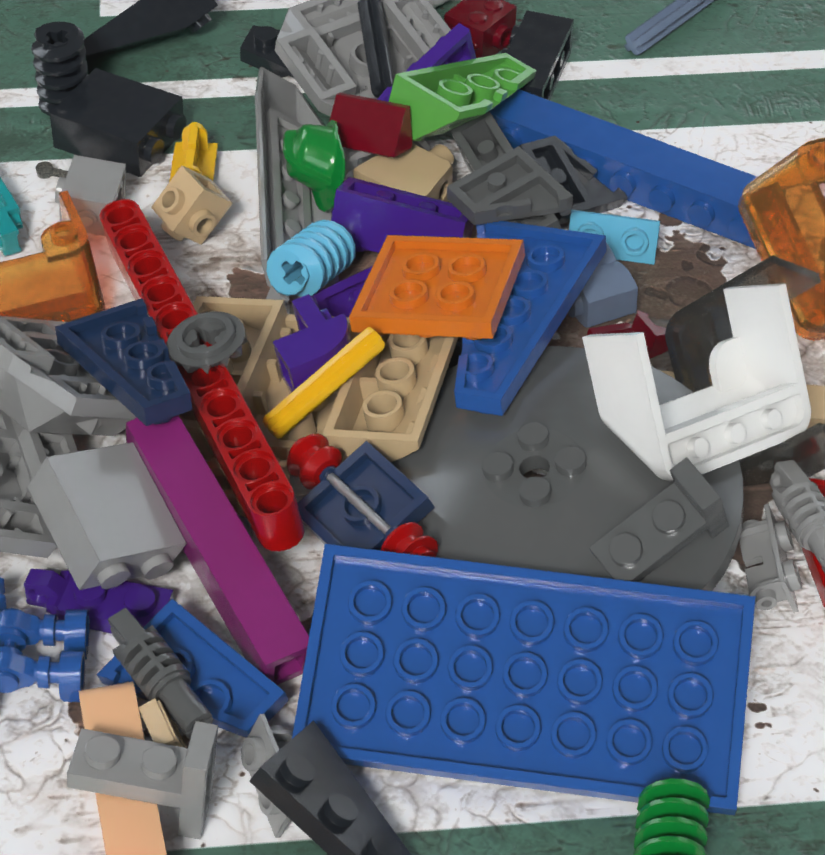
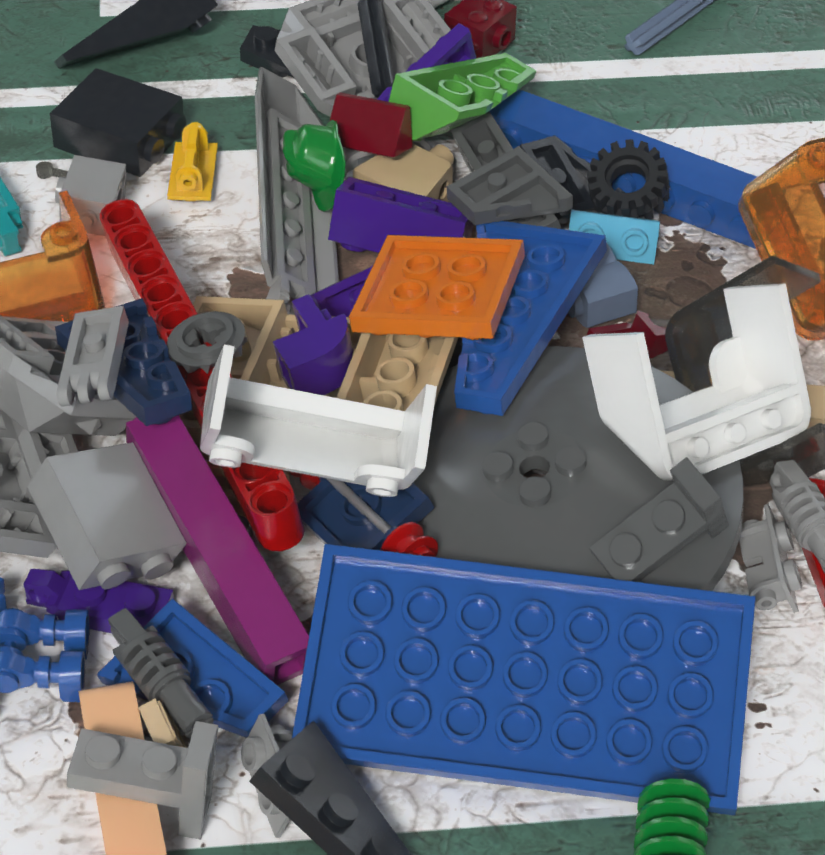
black piece [31,22,88,116] -> none
tan brick [151,165,233,245] -> none
yellow axle [263,327,385,439] -> none
medium azure piece [267,220,355,297] -> none
black brick [501,10,574,100] -> none
none -> light grey hinge [57,306,129,407]
none -> white windscreen [200,344,437,497]
none -> black tyre [587,139,670,220]

